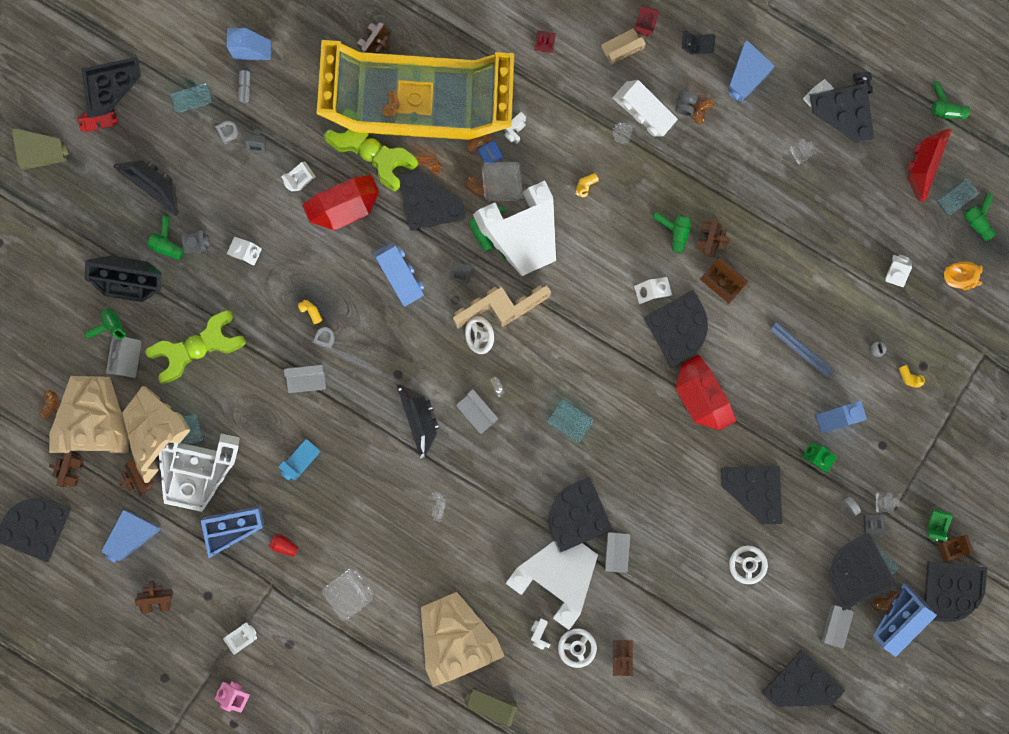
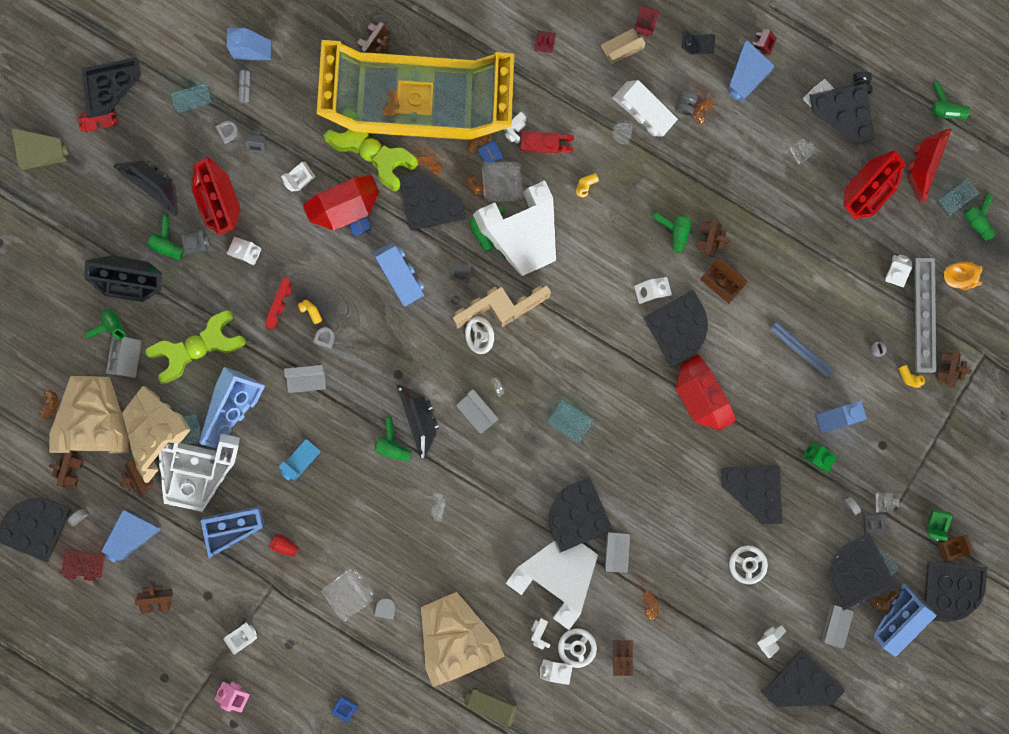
none -> clear red bracket [59,550,105,581]
none -> light grey tile [68,509,89,526]
none -> red wedge [192,157,241,235]
none -> light blue wedge [199,367,265,449]
none -> red hinge [265,277,293,330]
none -> blue tile [331,695,358,723]
none -> blue tile [349,217,371,236]
none -> green piece [374,416,412,462]
none -> light grey tile [374,598,396,620]
none -> red hinge [520,131,574,154]
none -> white bracket [540,659,573,685]
none -> clear orange arm [643,590,659,621]
none -> dark red tile [752,29,777,55]
none -> white bracket [757,625,786,658]
none -> red wedge [843,150,905,219]
none -> light grey plate [914,258,936,373]
none -> reddish brown hips [937,350,972,388]

